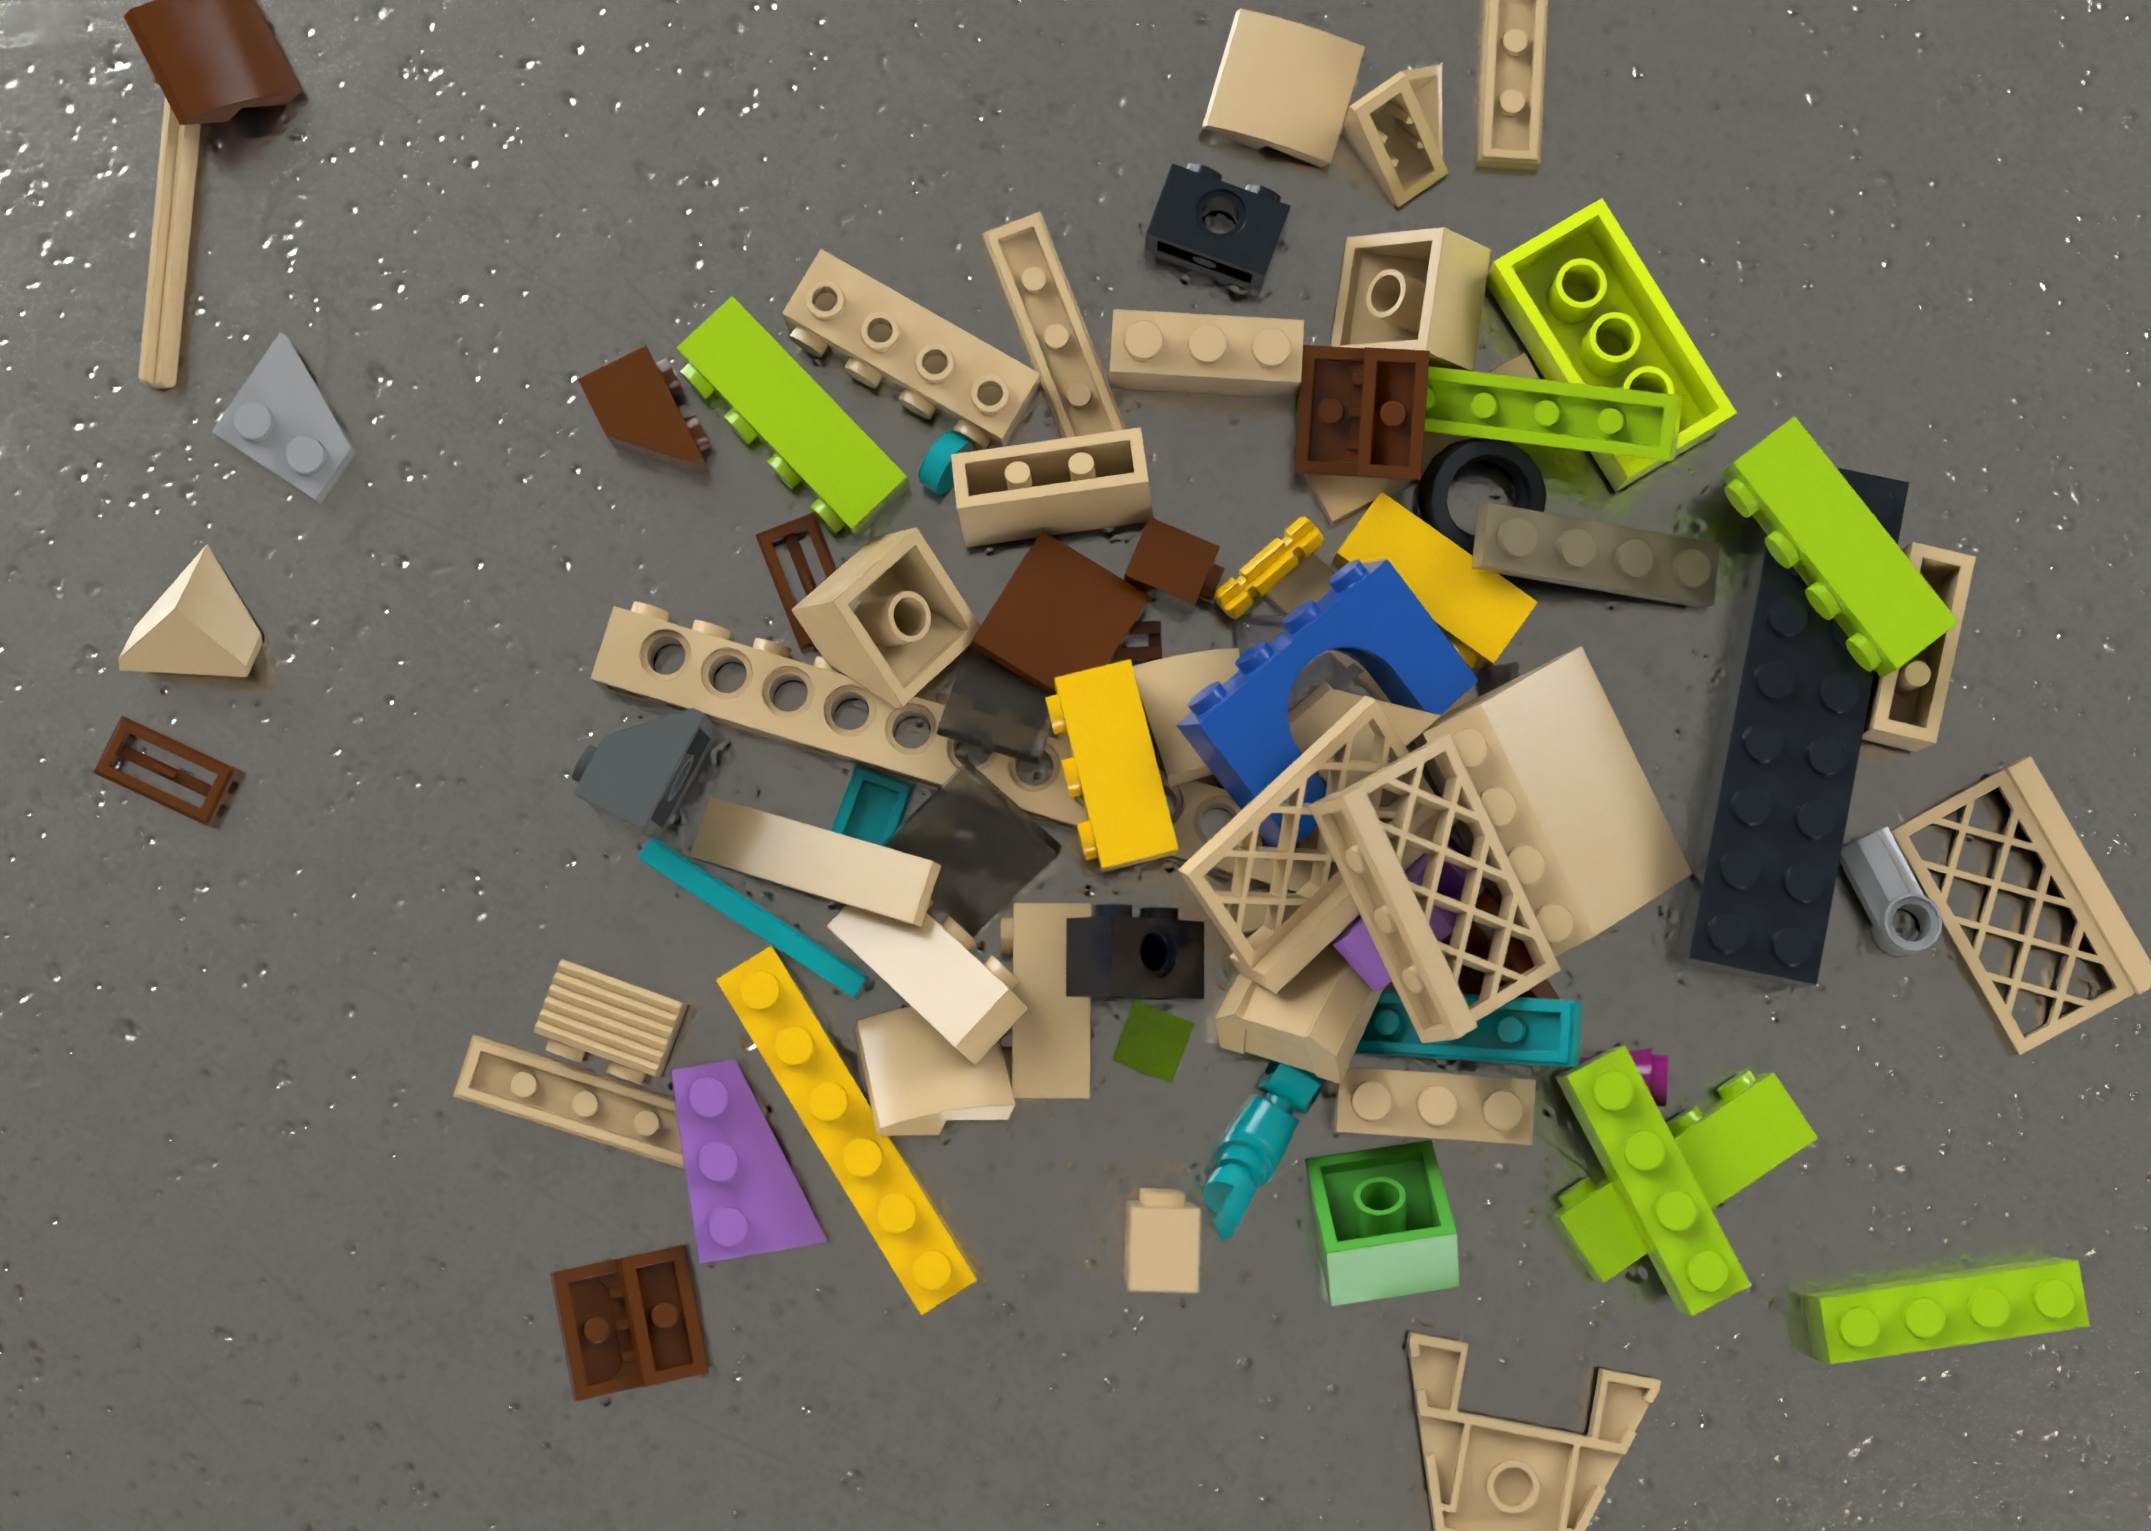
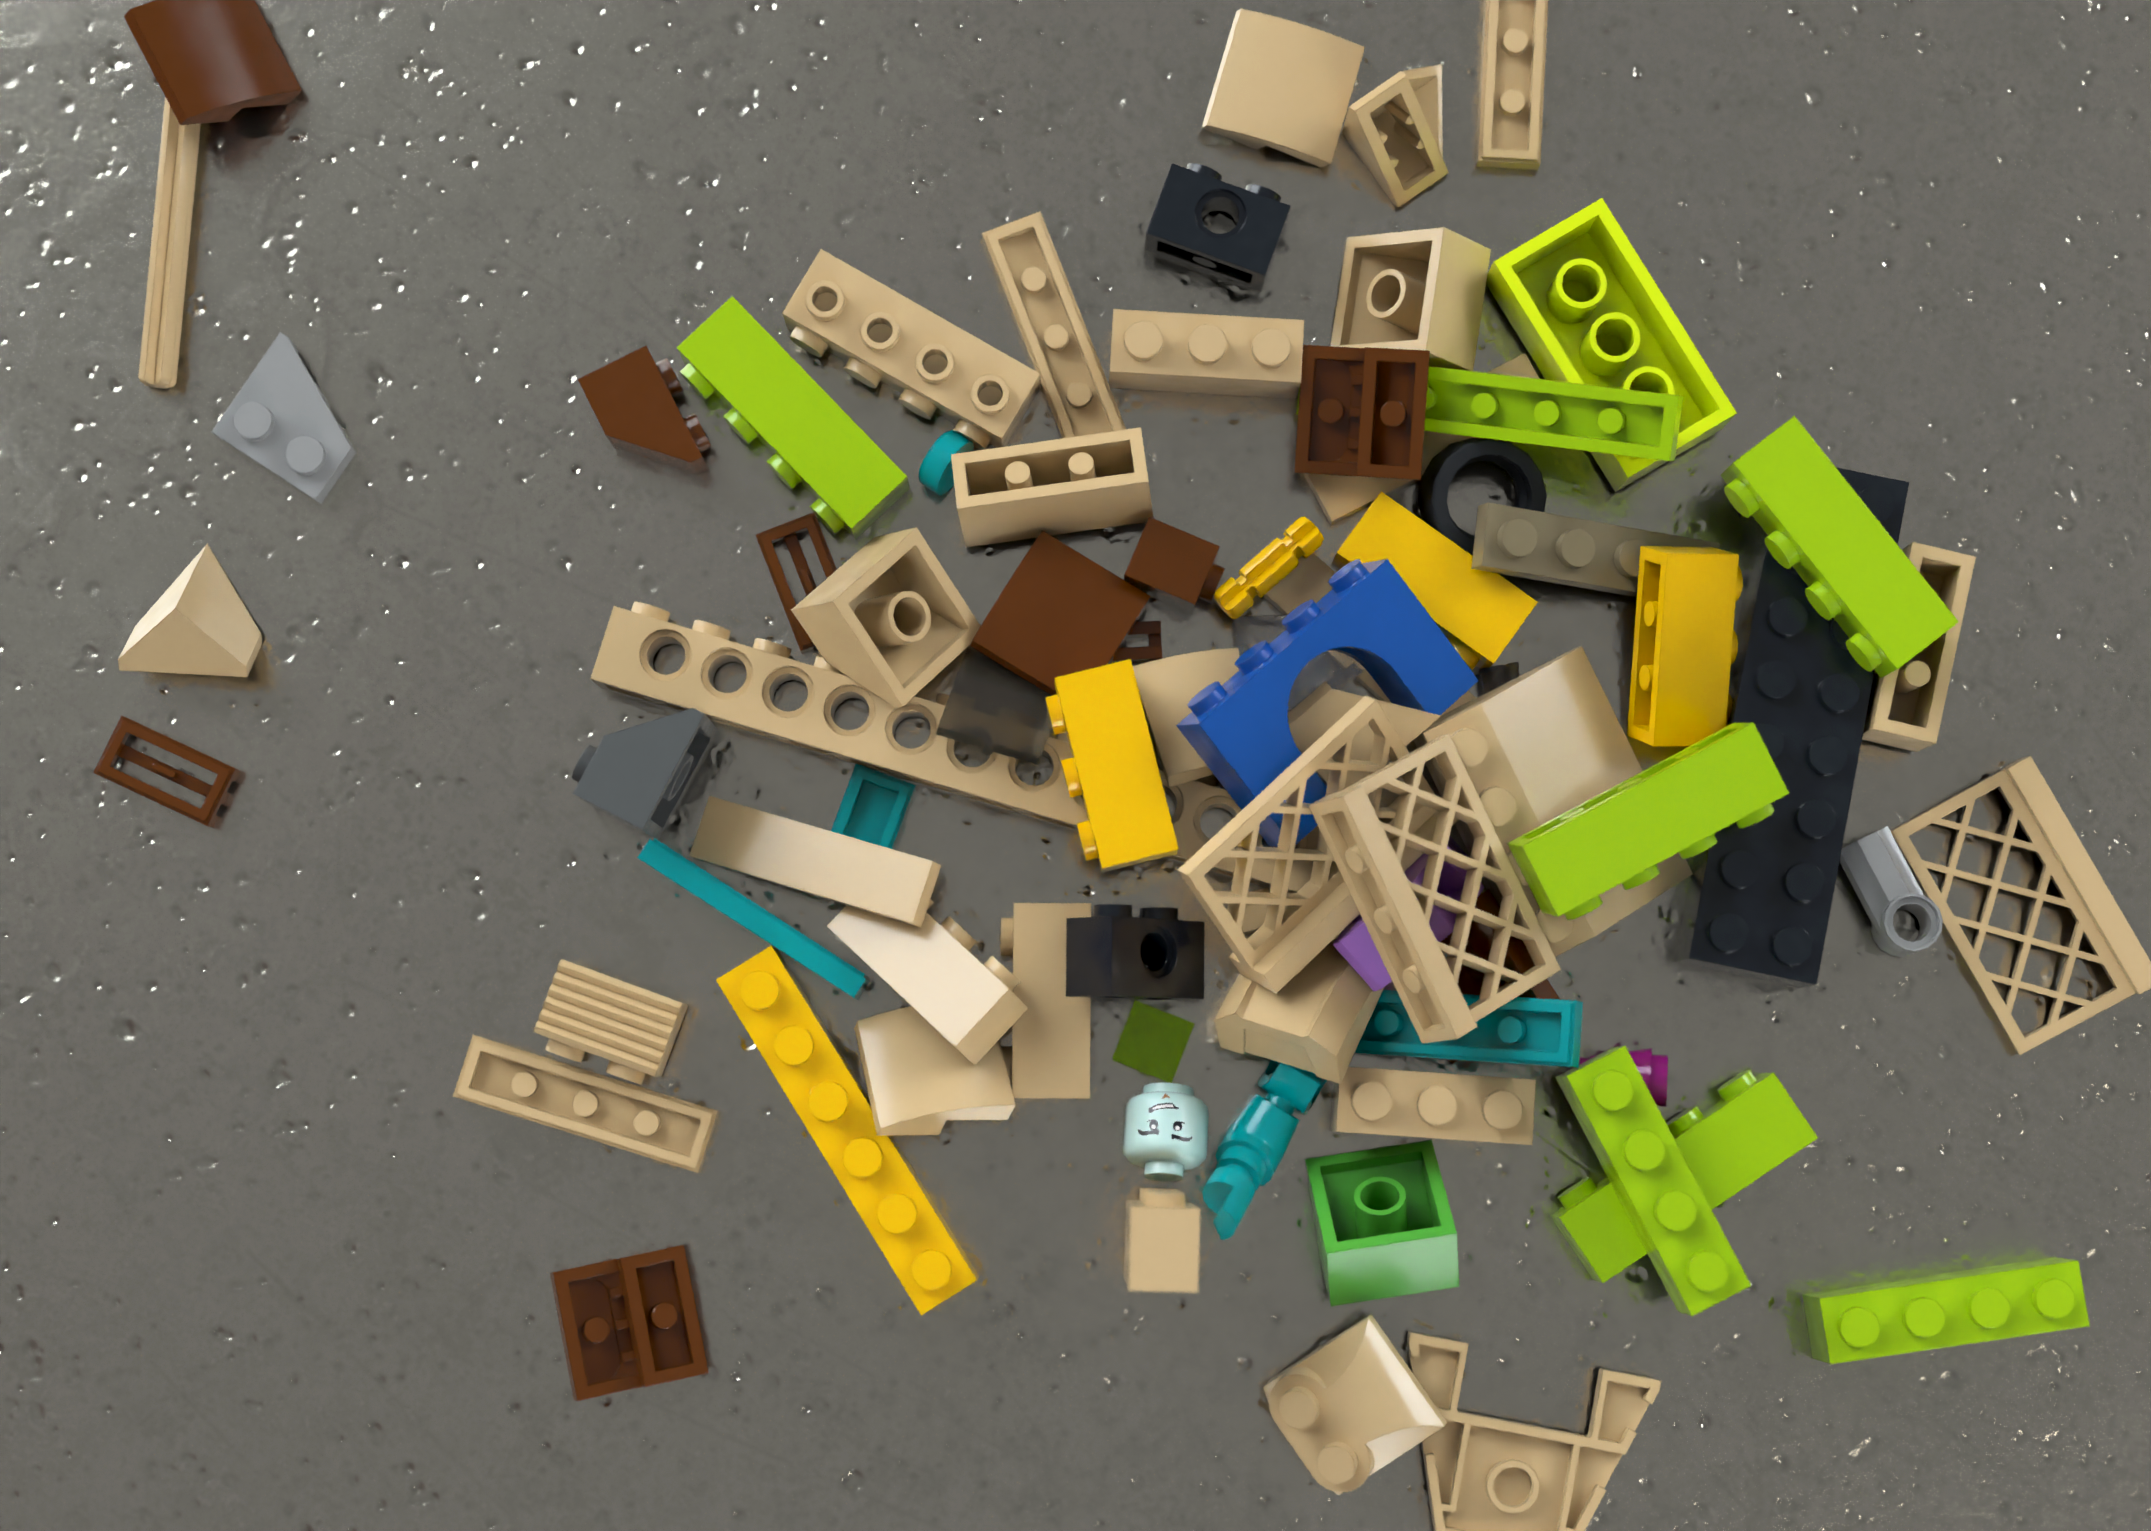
medium lavender wing [670,1059,828,1264] -> none
clear smoke tile [881,760,1062,936] -> none
none -> light aqua head [1123,1083,1209,1182]
none -> tan slope [1263,1314,1447,1495]
none -> lime brick [1507,722,1789,920]
none -> yellow brick [1627,546,1743,747]

